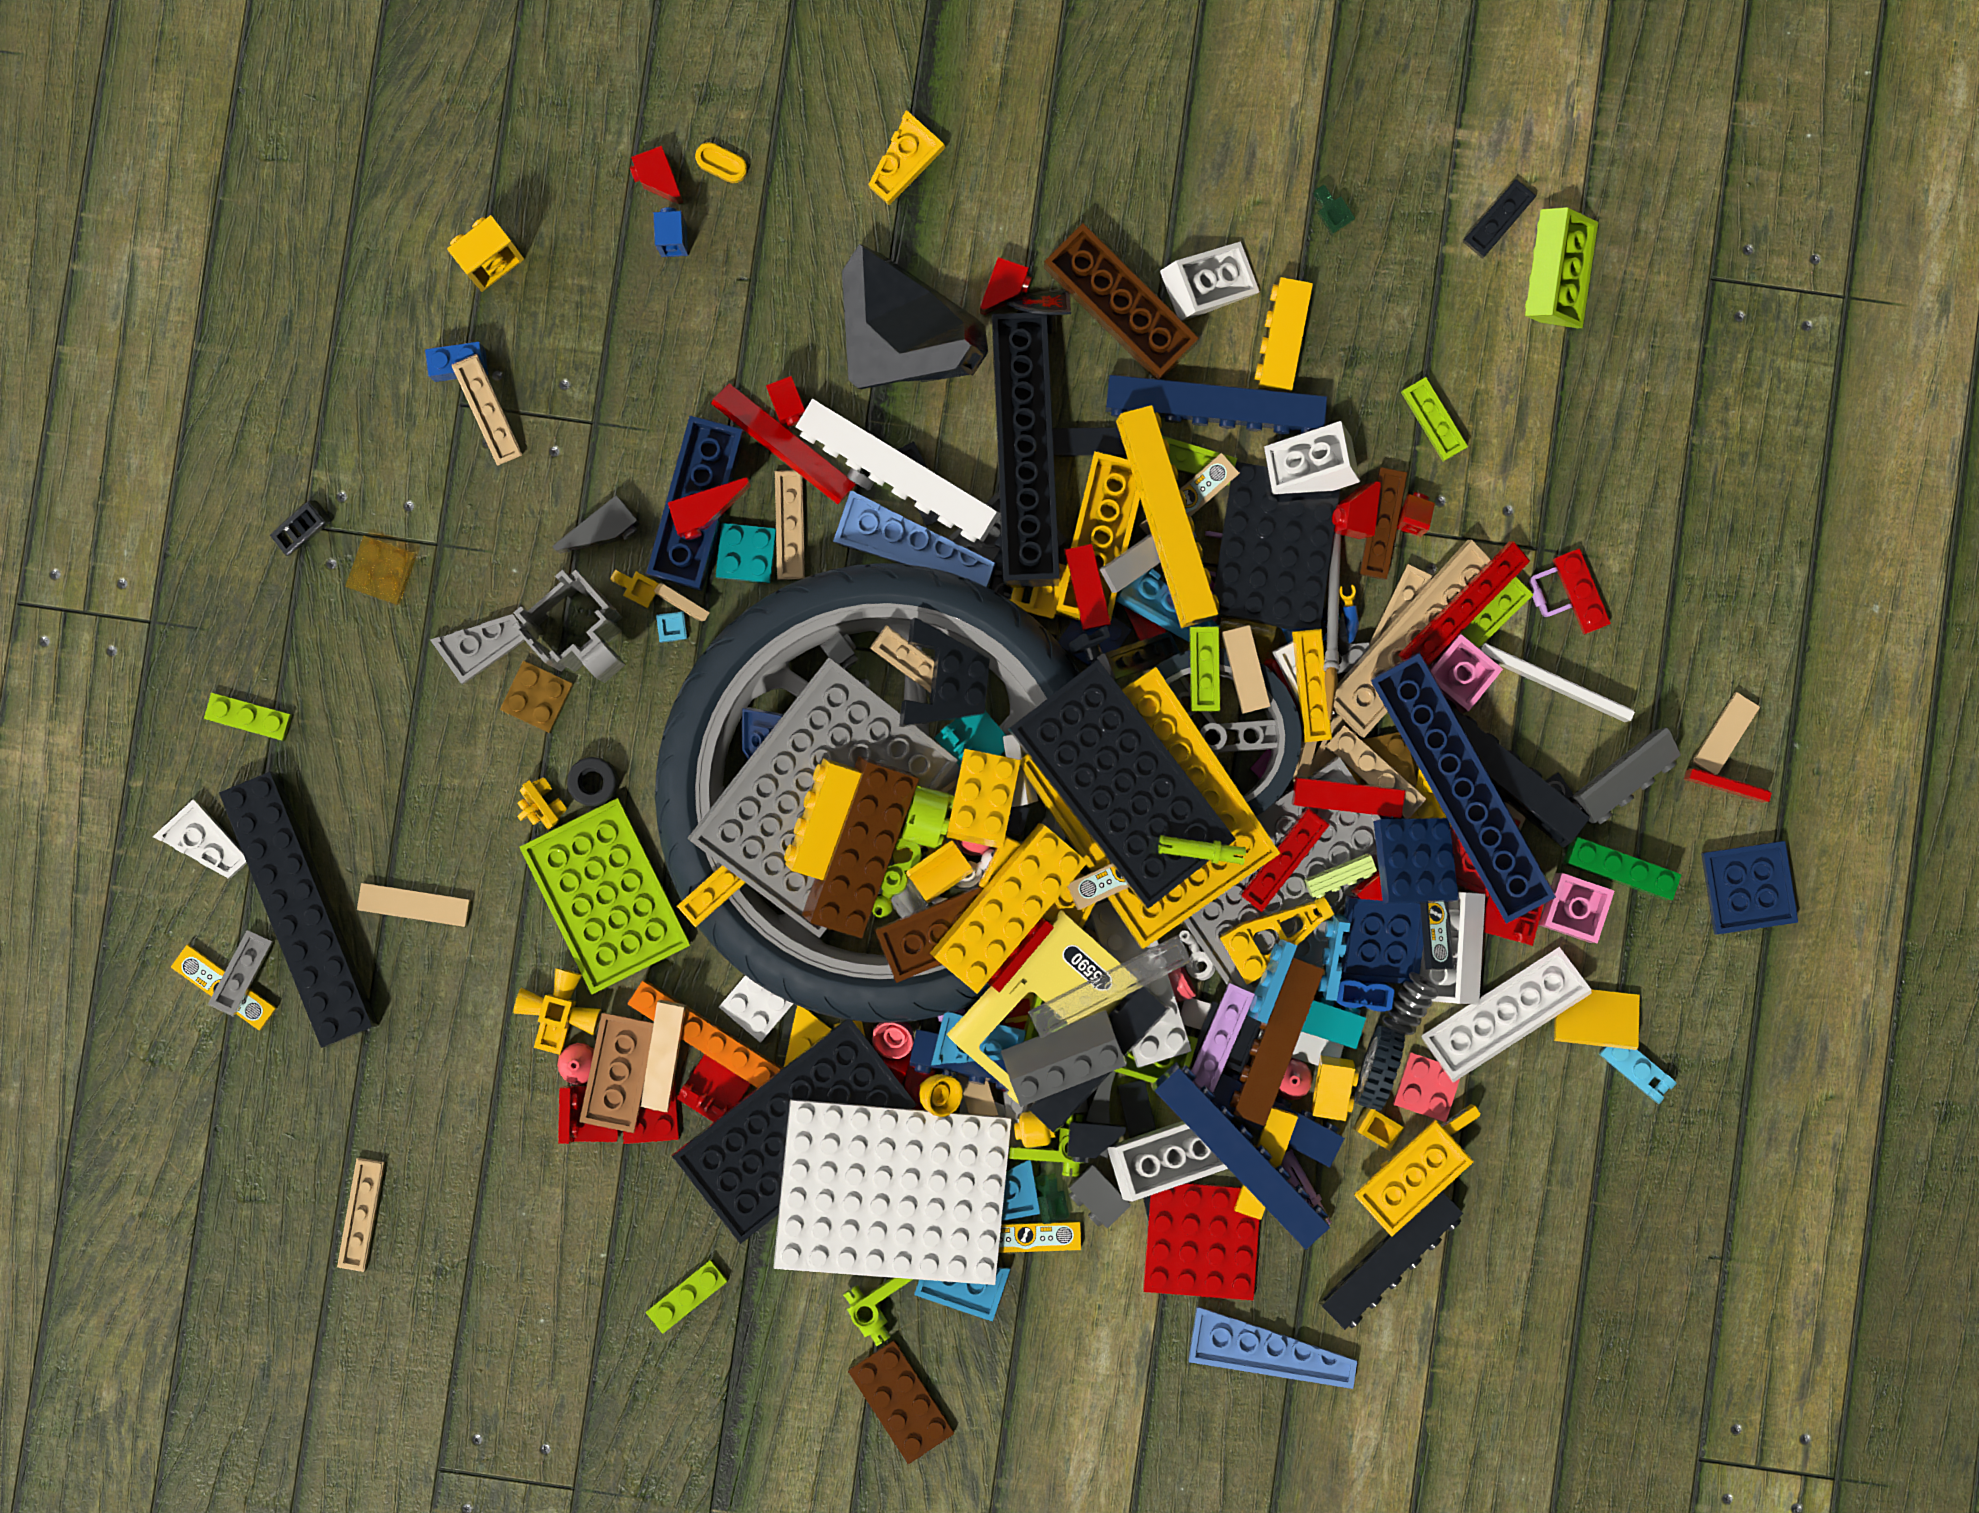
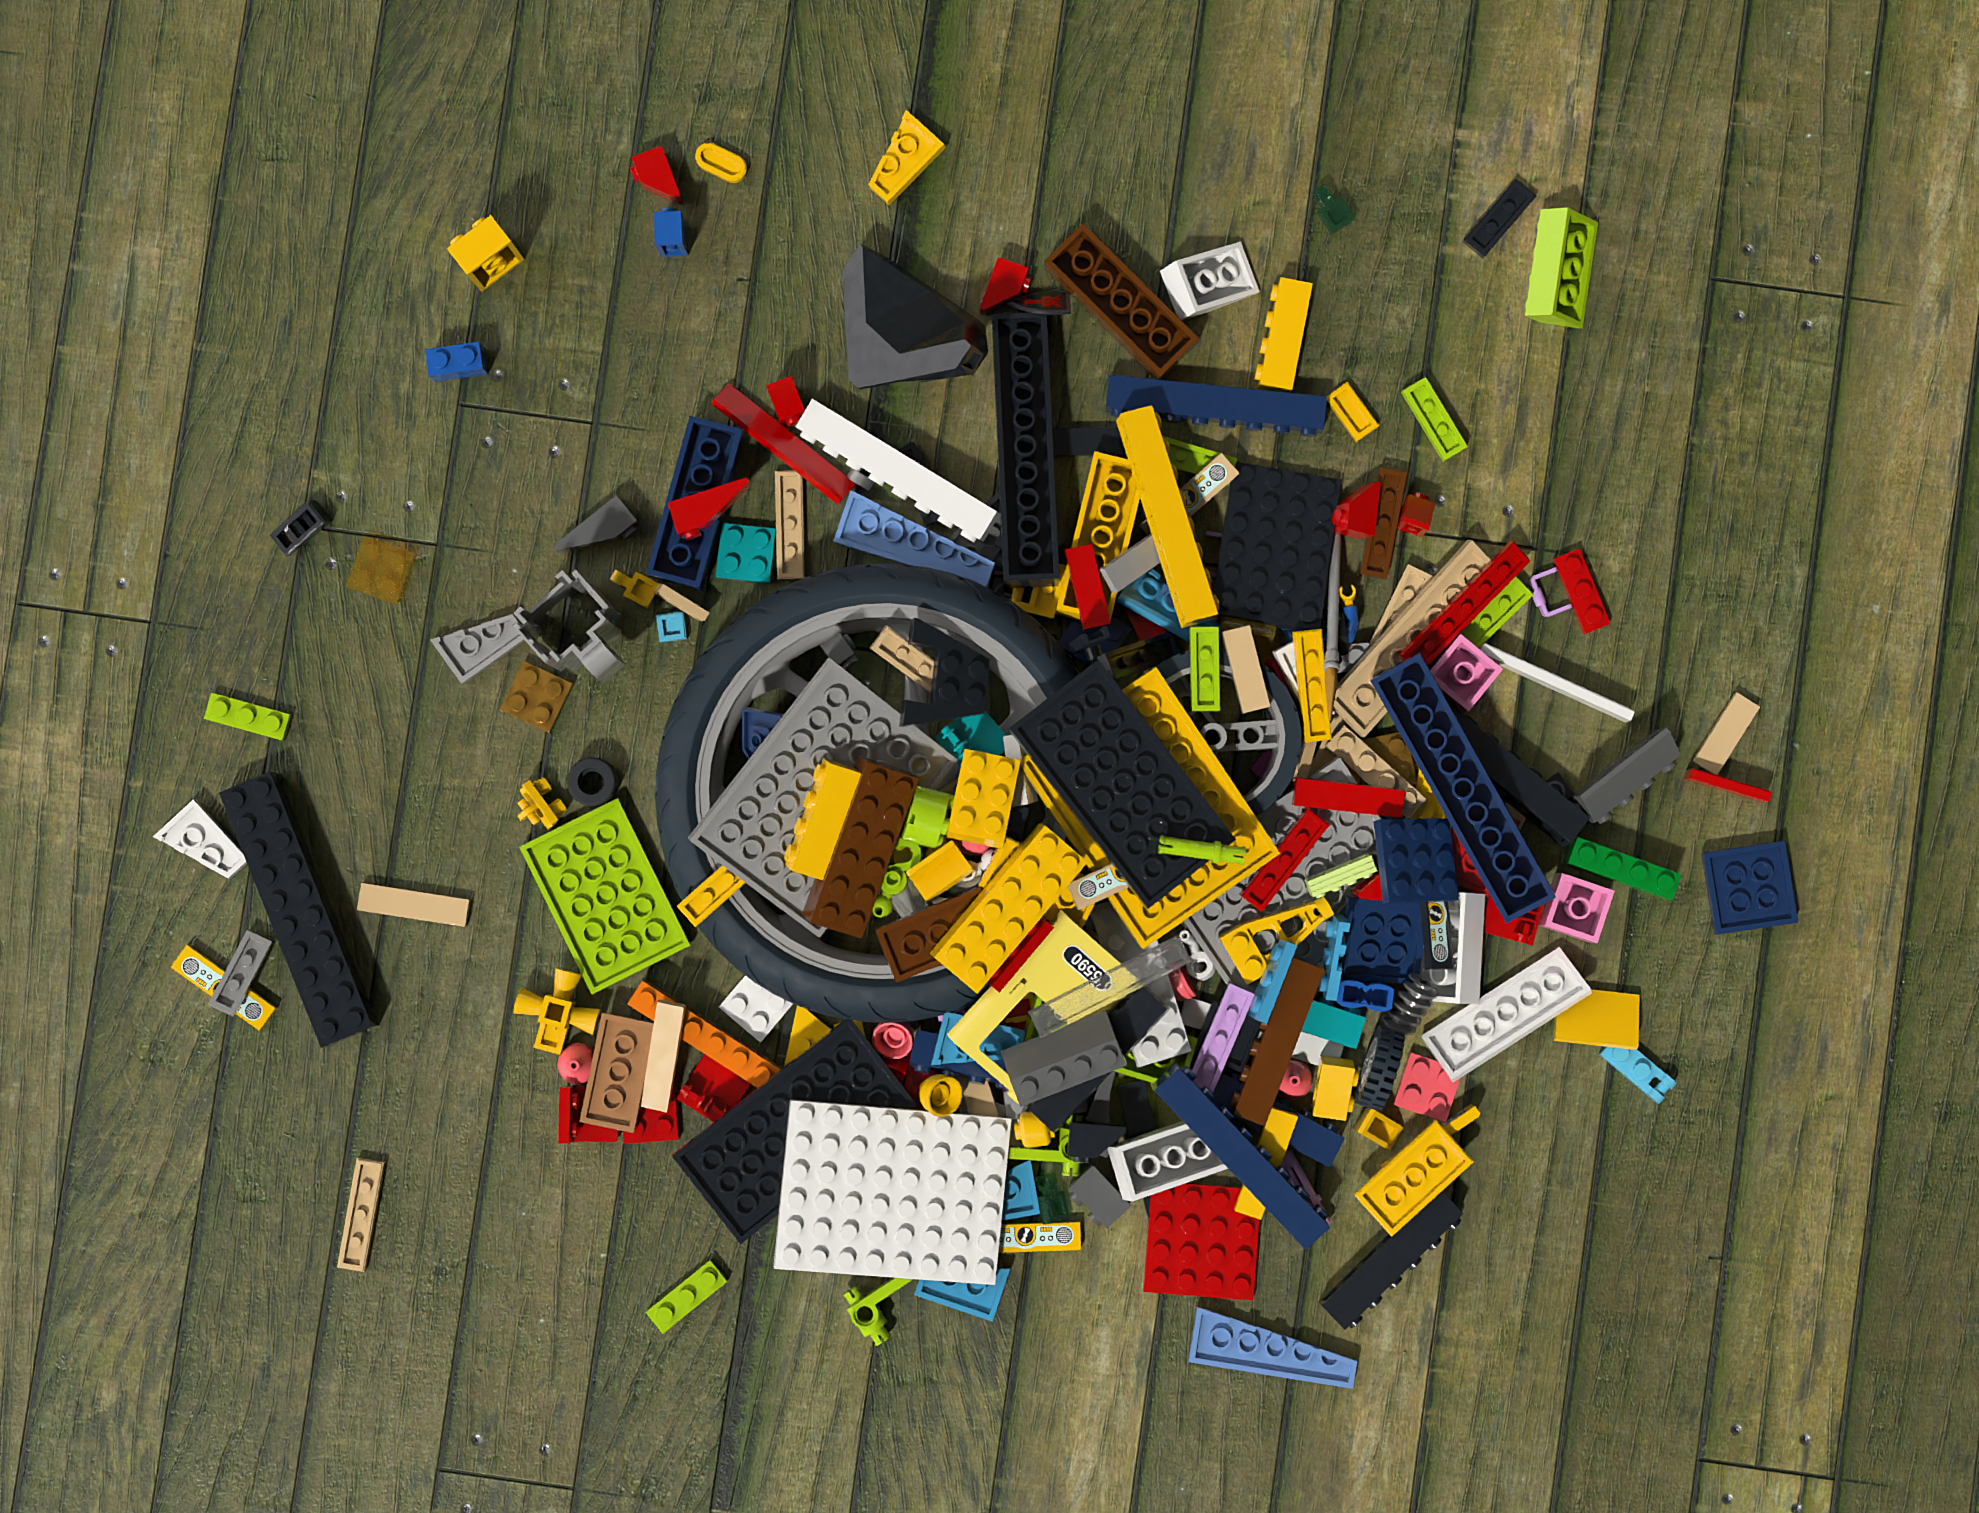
tan tile [451,354,522,466] -> none
reddish brown plate [848,1339,955,1465] -> none
white slope [1264,421,1360,494] -> none
none -> yellow tile [1327,382,1379,442]

